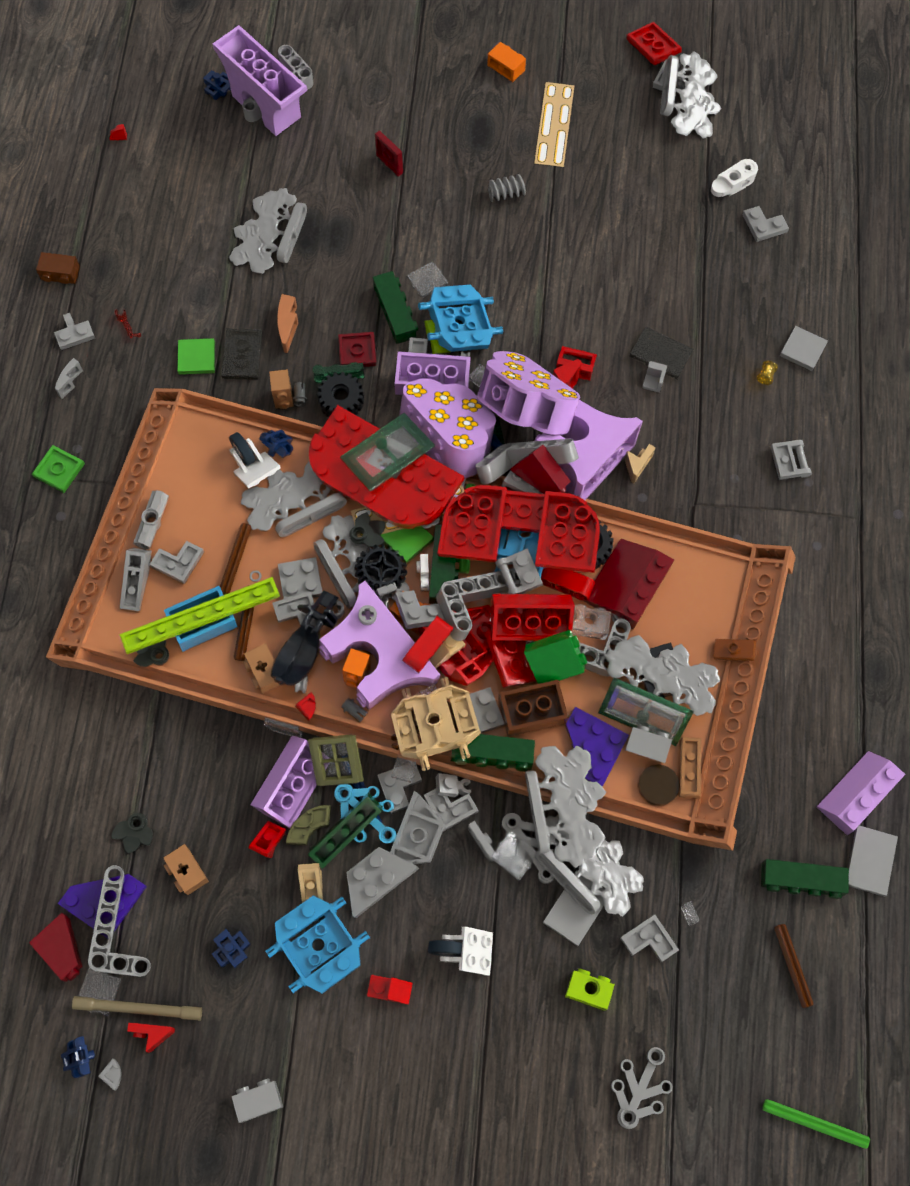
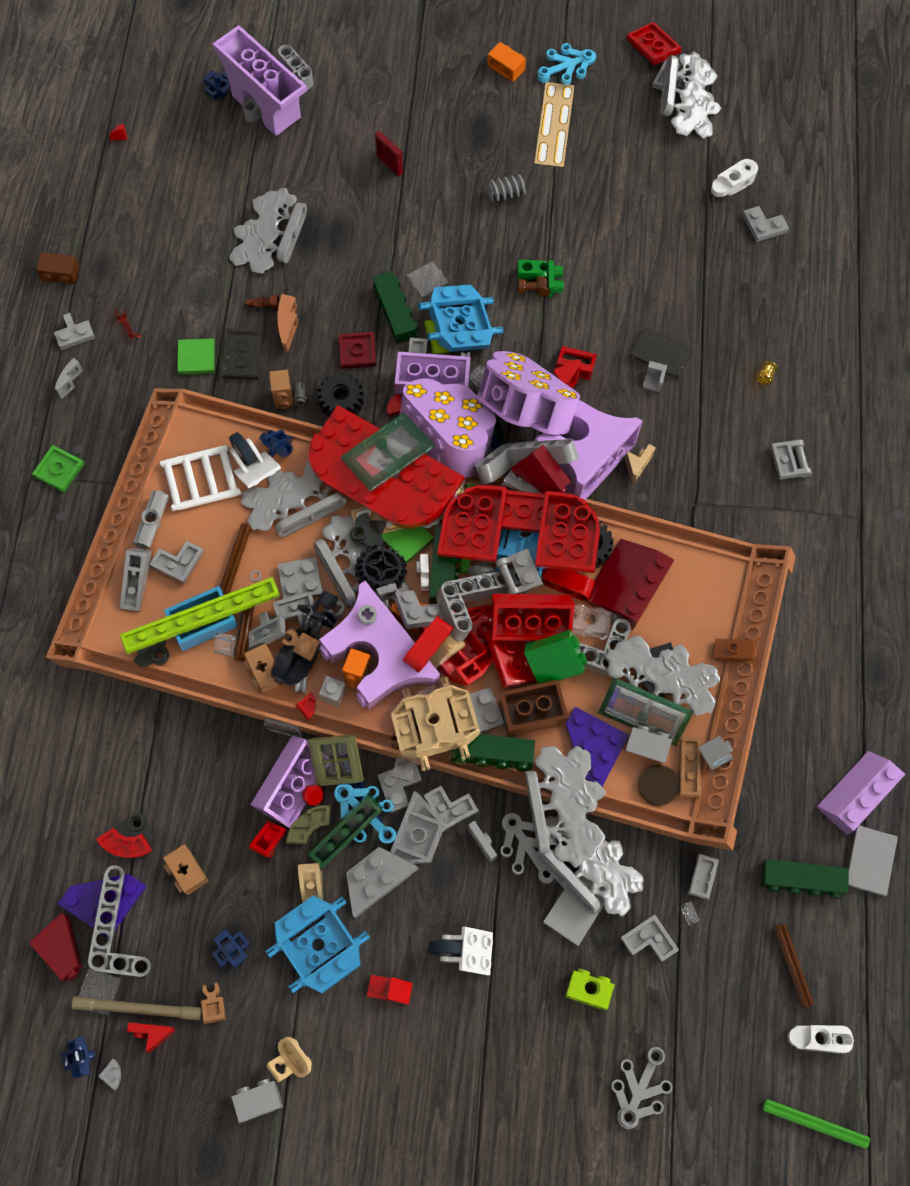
clear green plate [313,362,365,383] -> none
dark grey pin [341,698,368,722] -> none
light grey plate [436,773,471,797] -> none
clear piece [491,831,536,881] -> none
light grey tile [780,326,828,371] -> none
none -> red tile [96,828,153,858]
none -> white bar [160,445,241,511]
none -> medium nougat plate [201,983,226,1024]
none -> clear tile [214,633,236,656]
none -> copper piece [245,294,280,309]
none -> light grey plate [248,611,286,649]
none -> tan bracket [266,1037,312,1082]
none -> medium nougat plate [282,629,320,661]
none -> red tile [302,785,323,806]
none -> light grey brick [319,676,346,707]
none -> red tile [387,394,402,417]
none -> light grey tile [468,562,495,576]
none -> green hips [517,259,564,297]
none -> medium azure plant [537,43,596,85]
none -> light grey plate [688,854,719,900]
none -> light grey brick [699,736,734,770]
none -> white piece [787,1025,854,1054]

